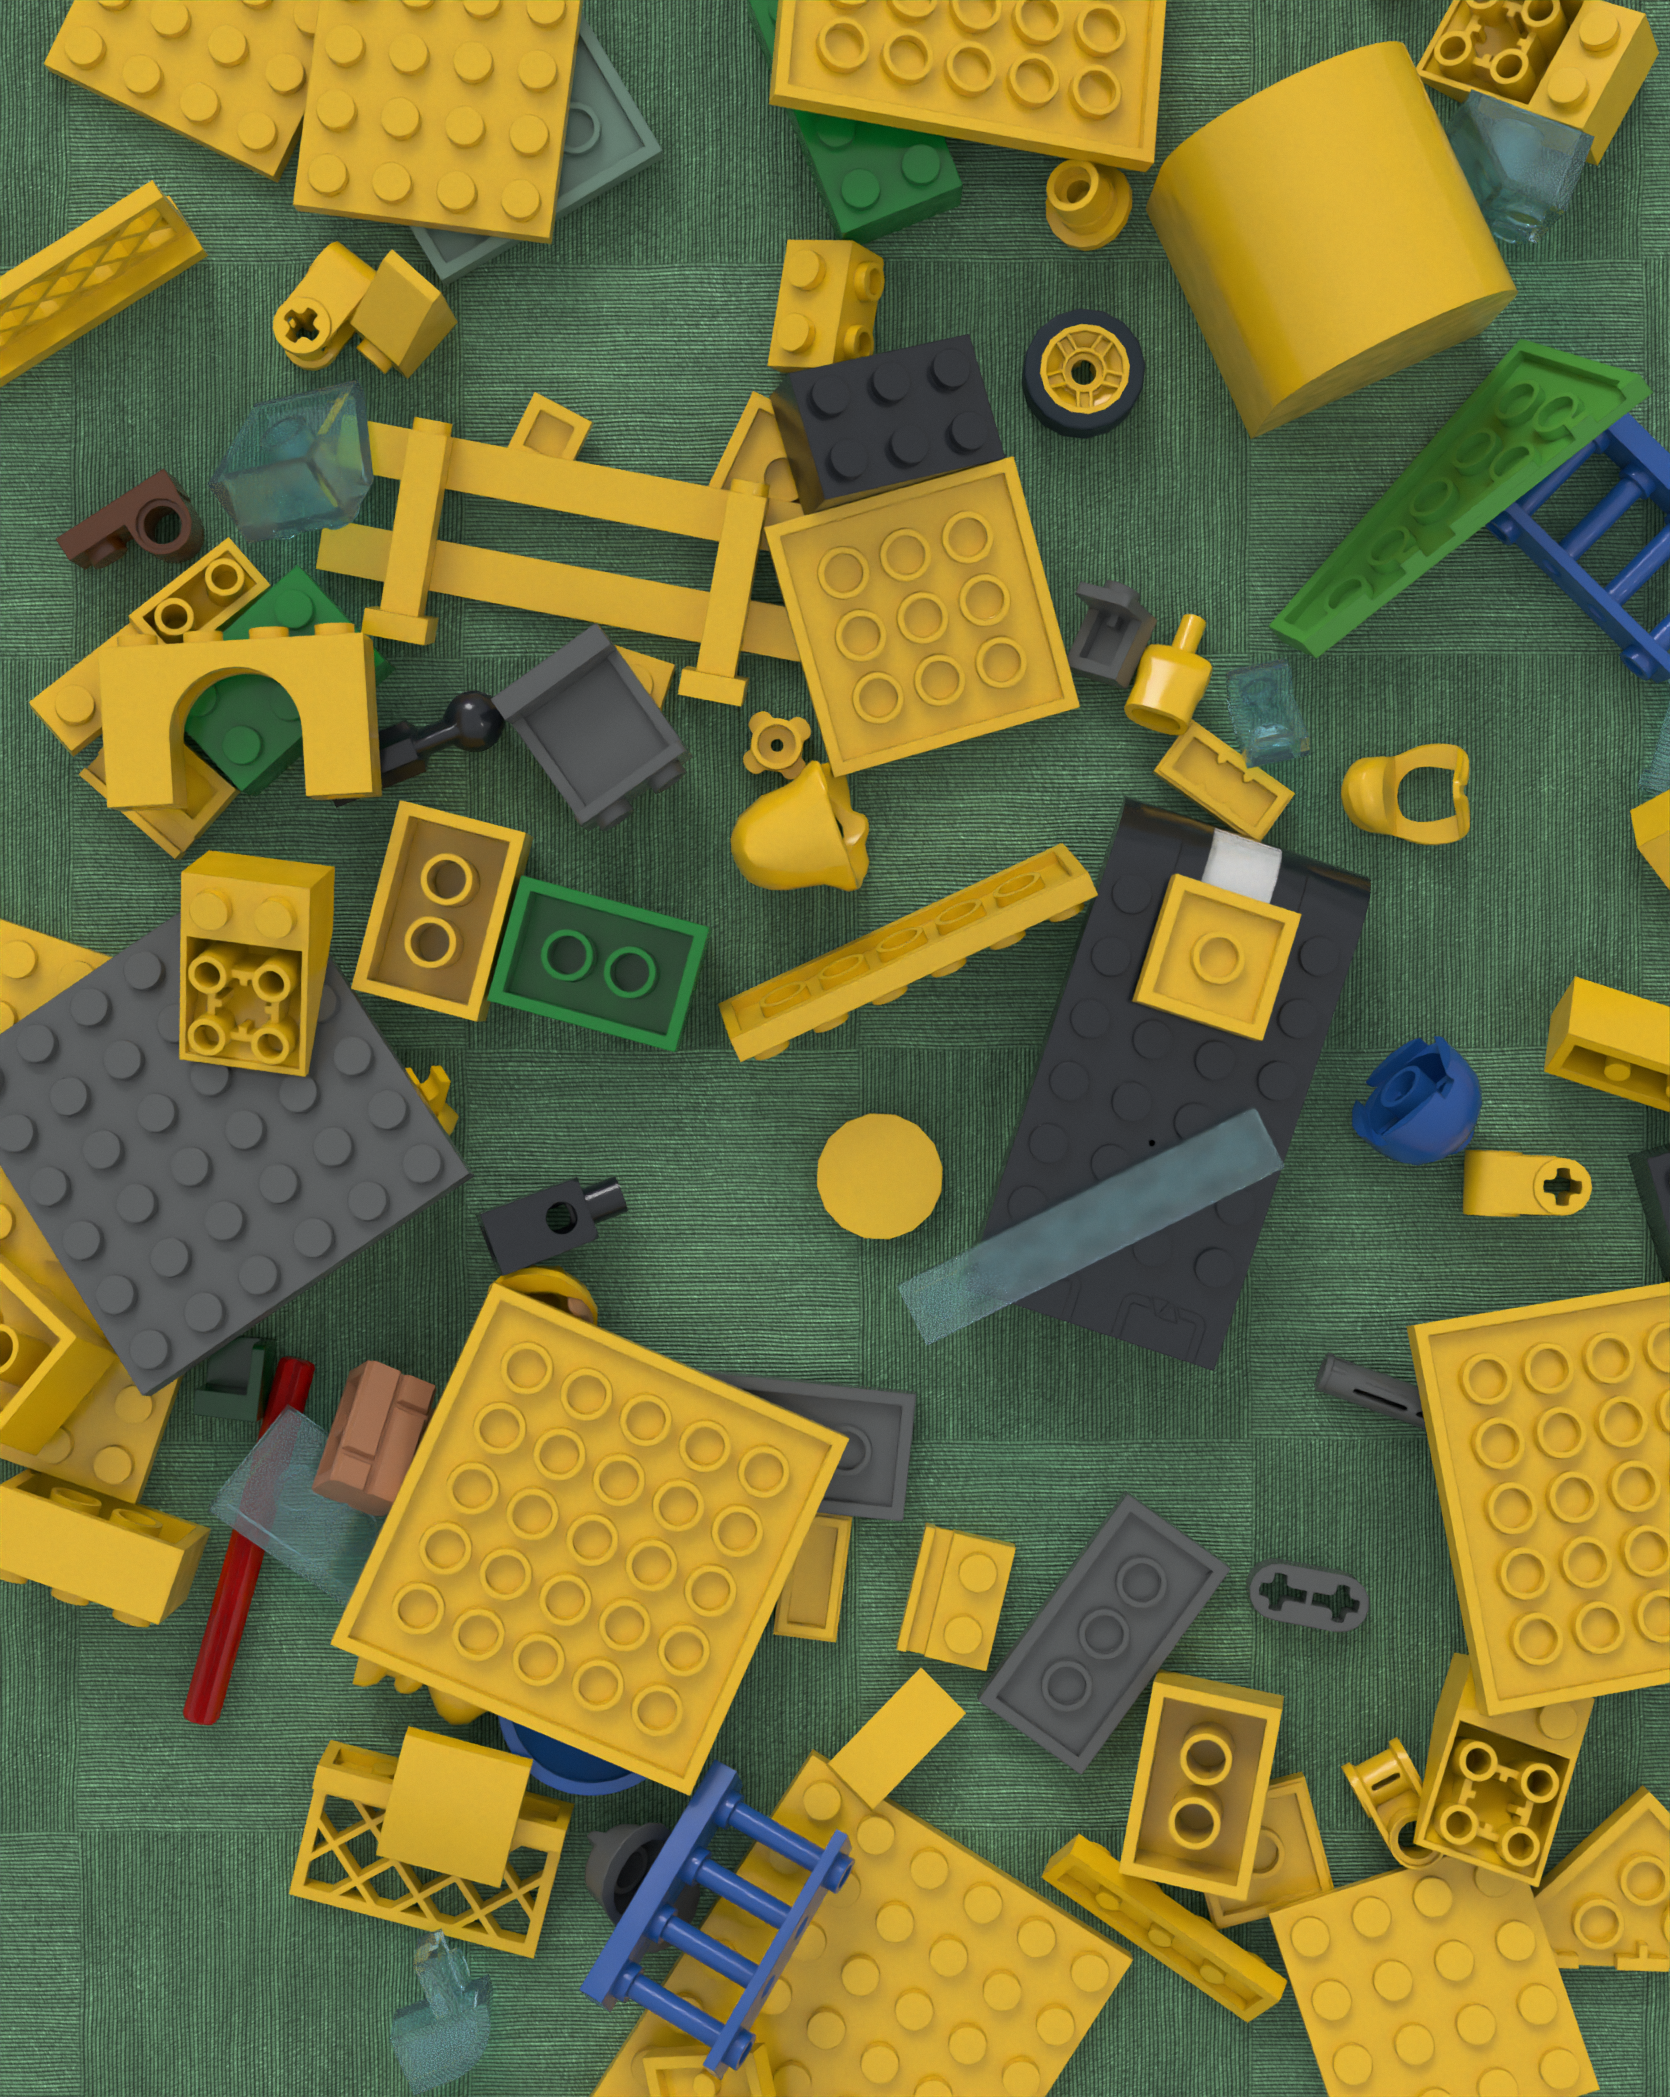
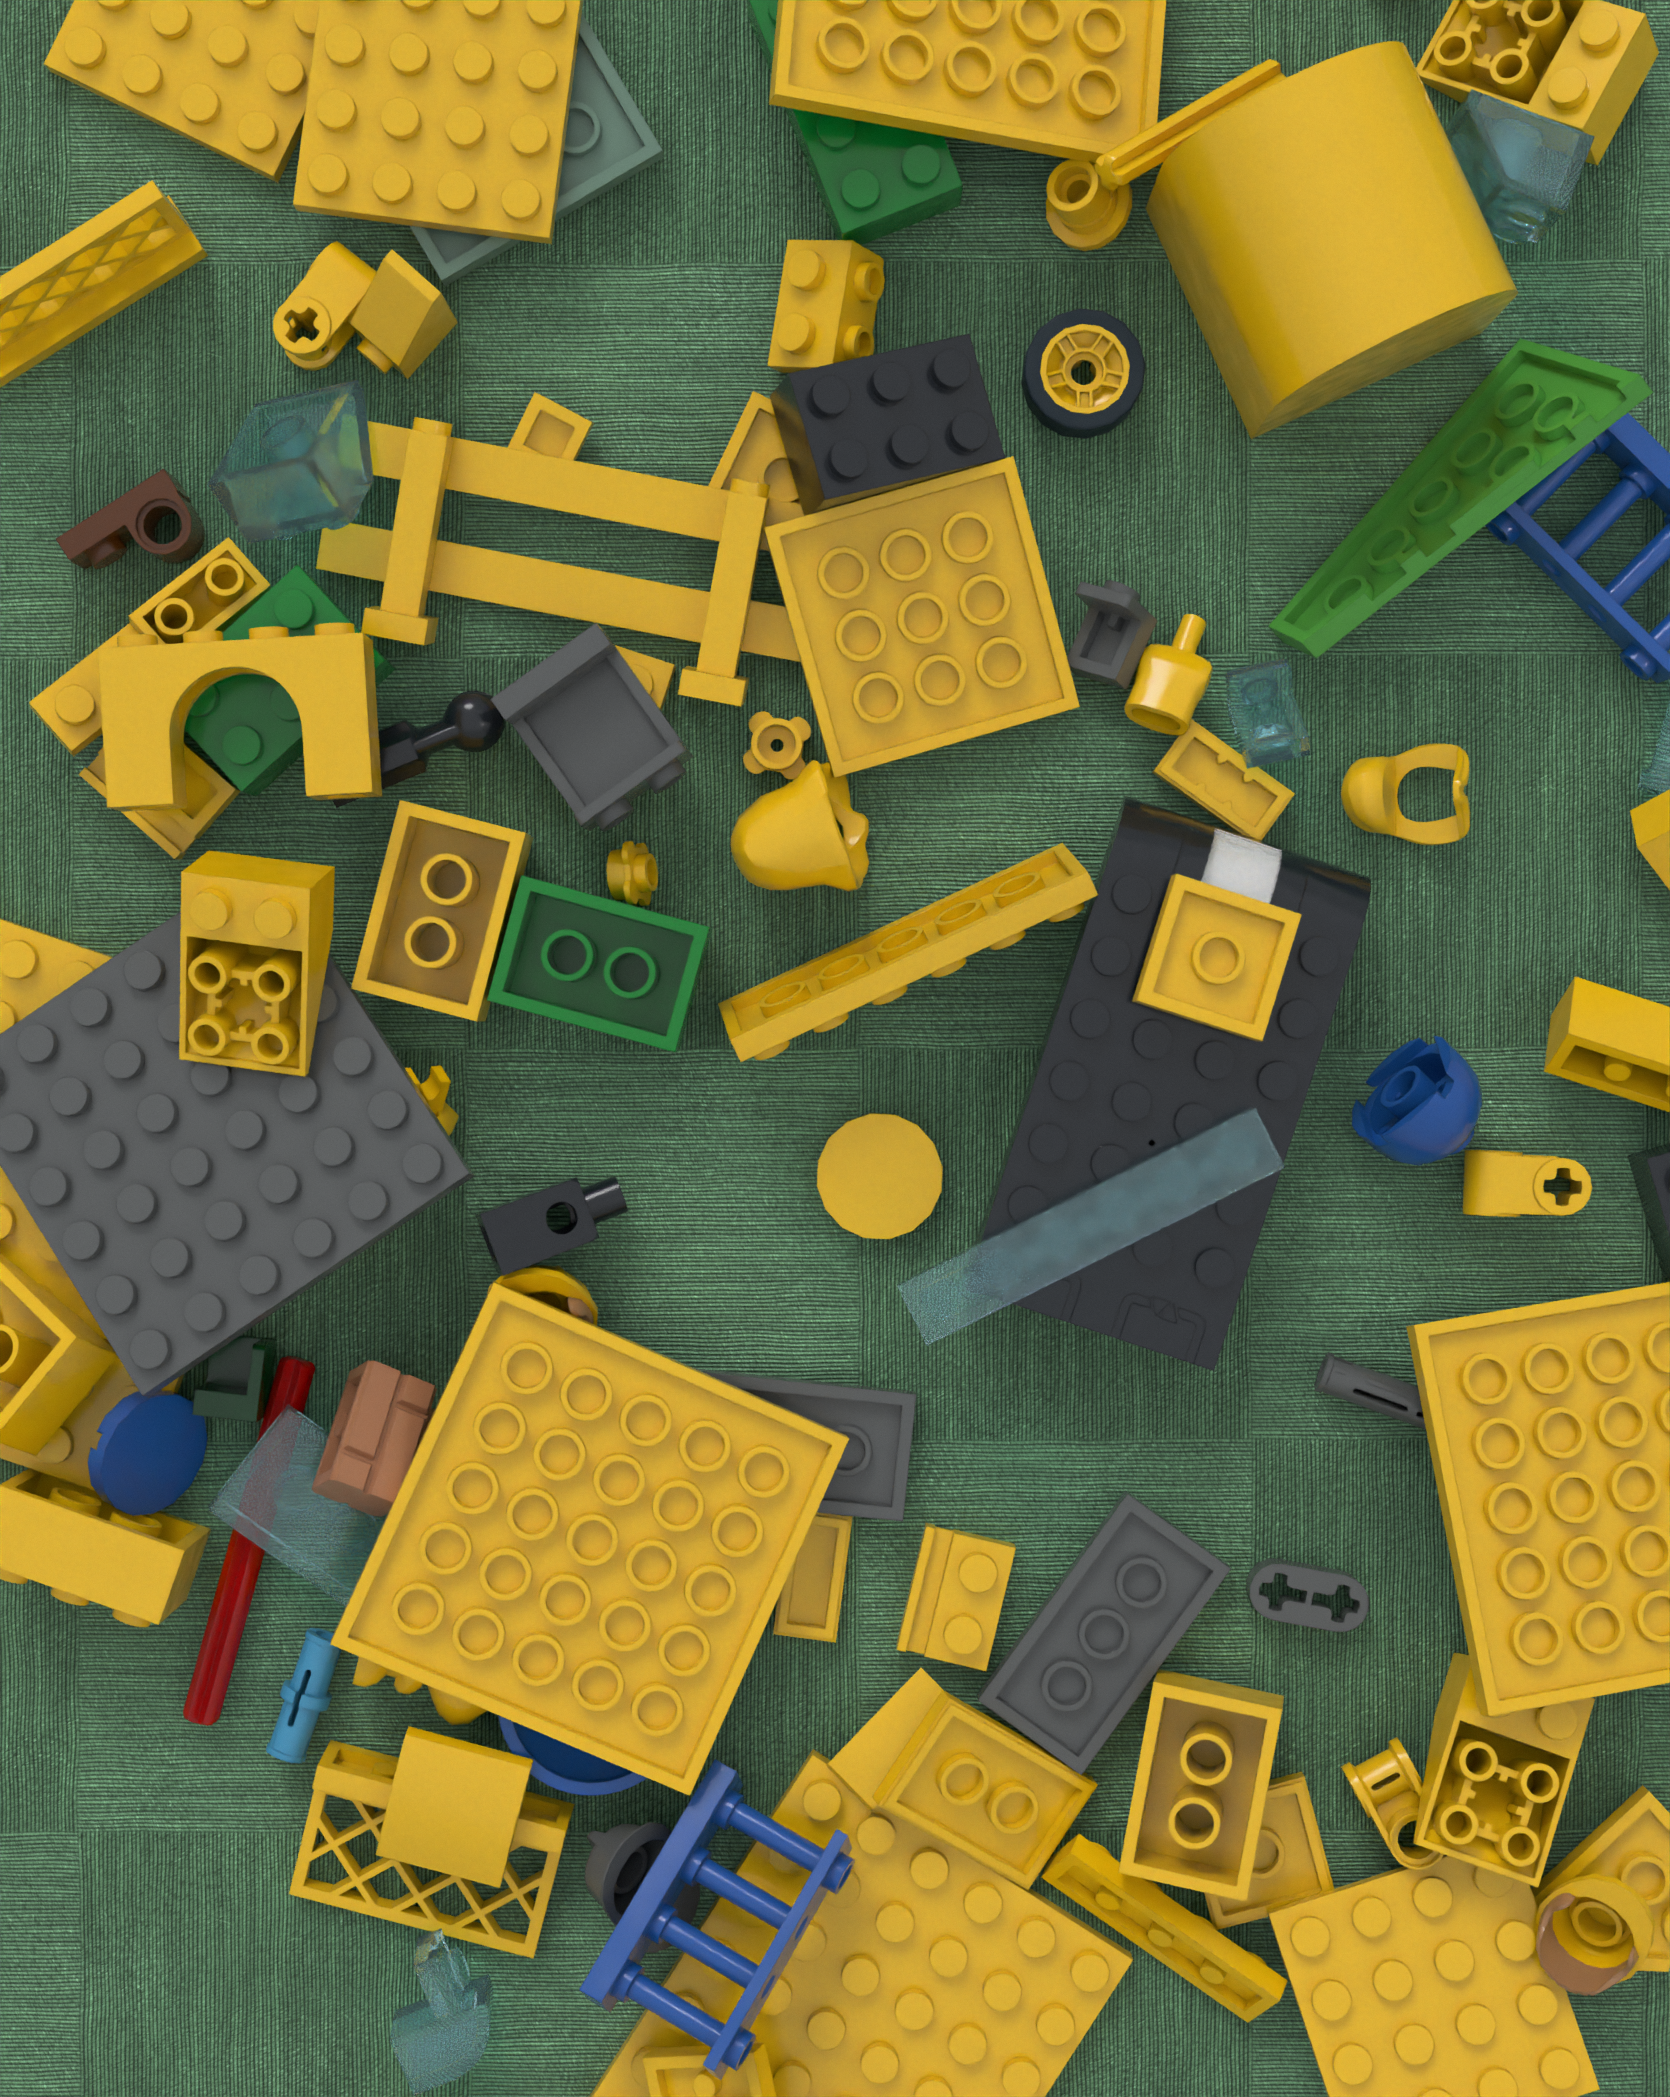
none -> blue tile [88,1390,207,1516]
none -> dark azure pin [266,1628,342,1764]
none -> yellow plate [606,841,658,906]
none -> yellow tile [872,1690,1098,1890]
none -> yellow axle [1095,59,1287,190]
none -> yellow piece [1535,1874,1655,1996]

